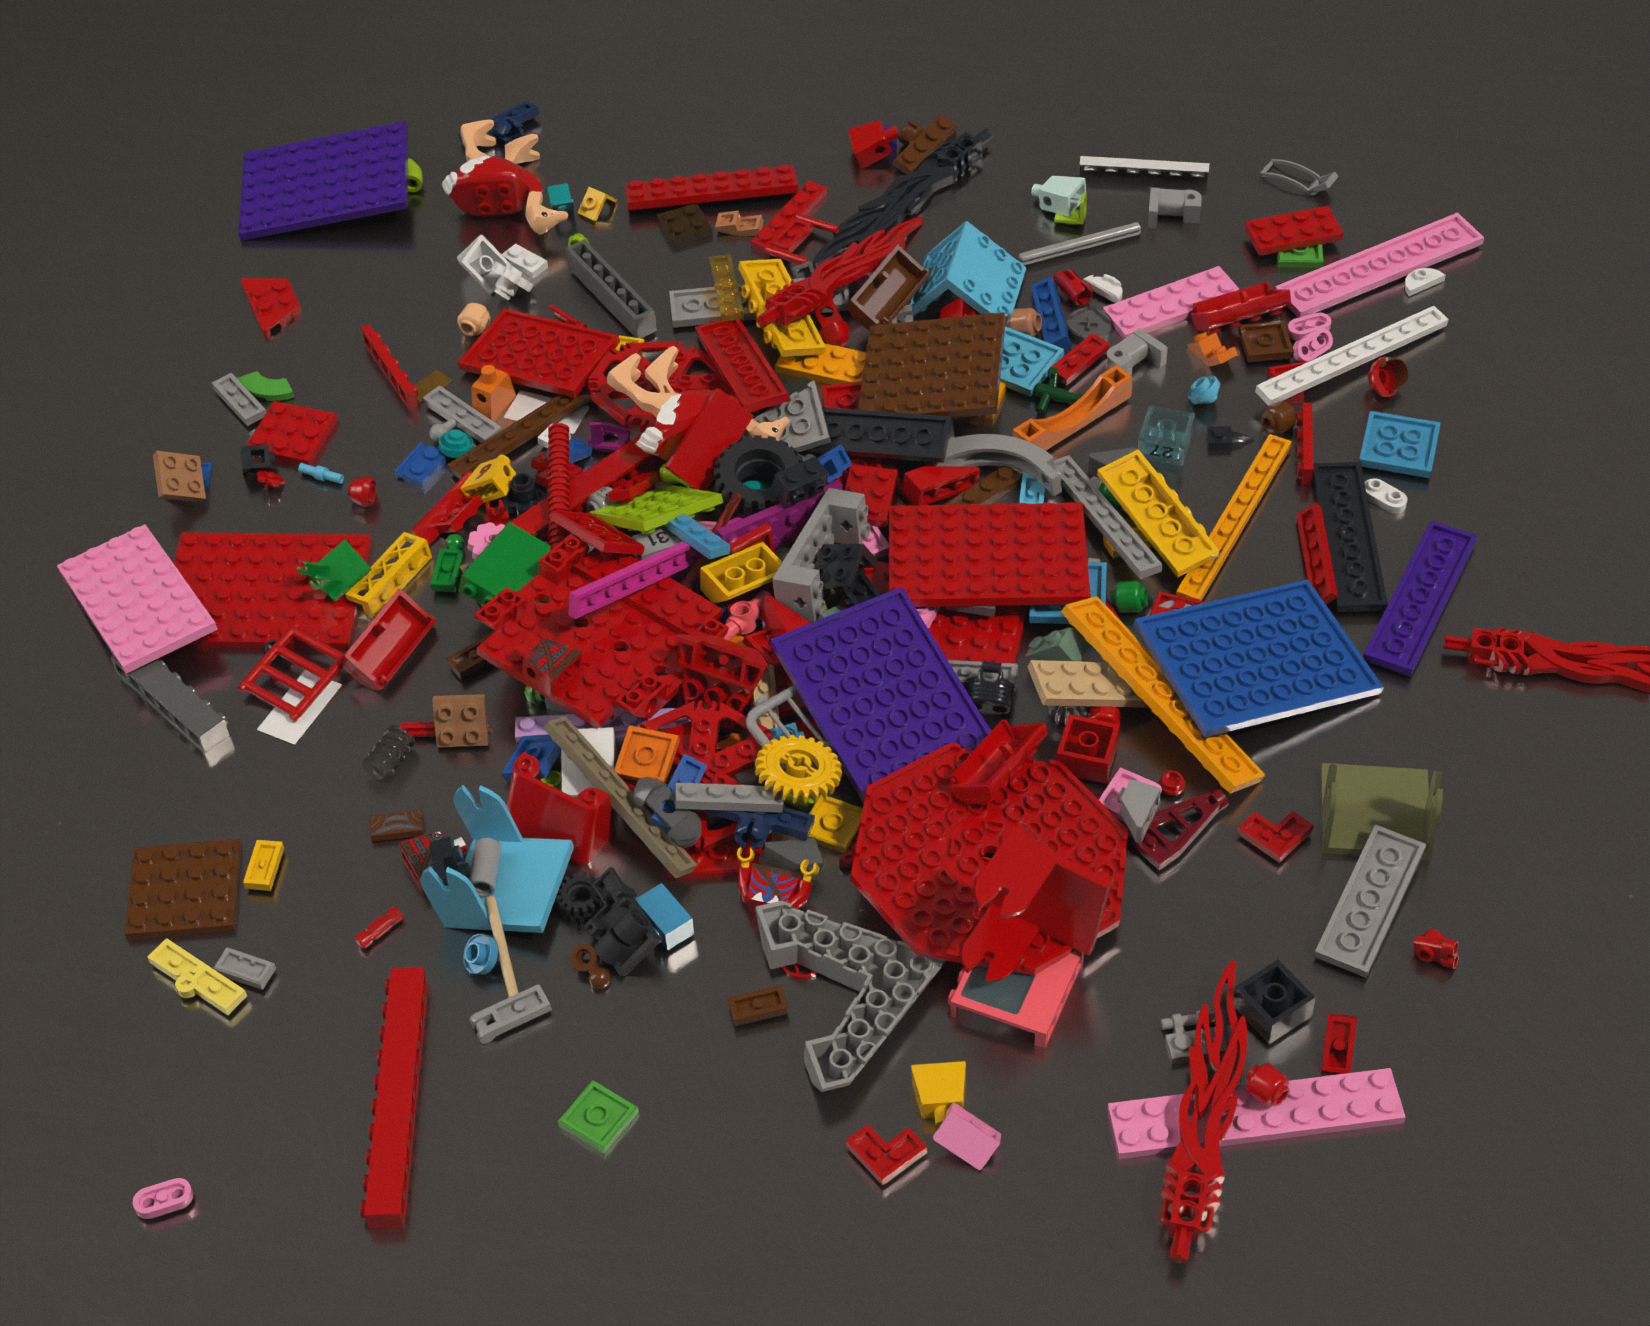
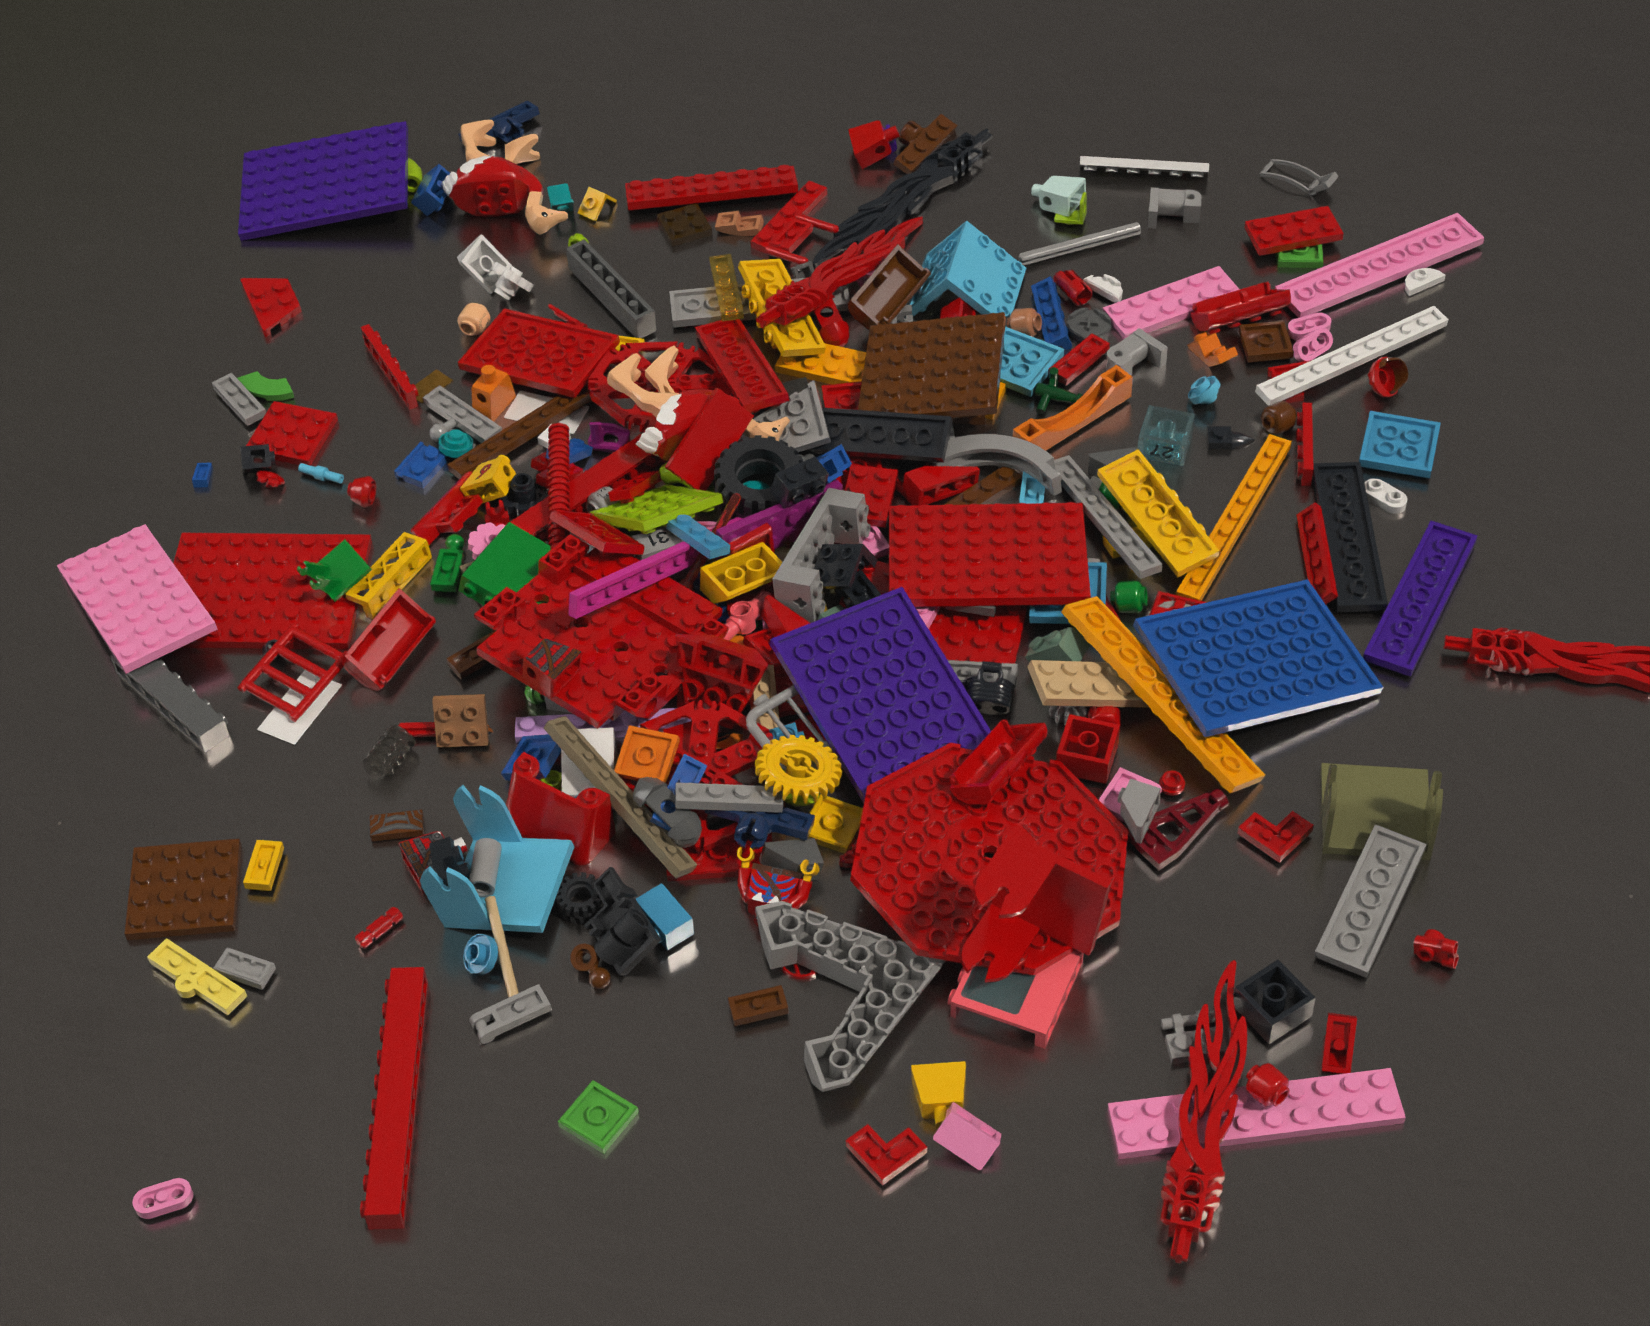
medium nougat plate [153,451,206,502] -> none
white plate [501,244,548,279] -> none
none -> blue brick [411,164,450,216]

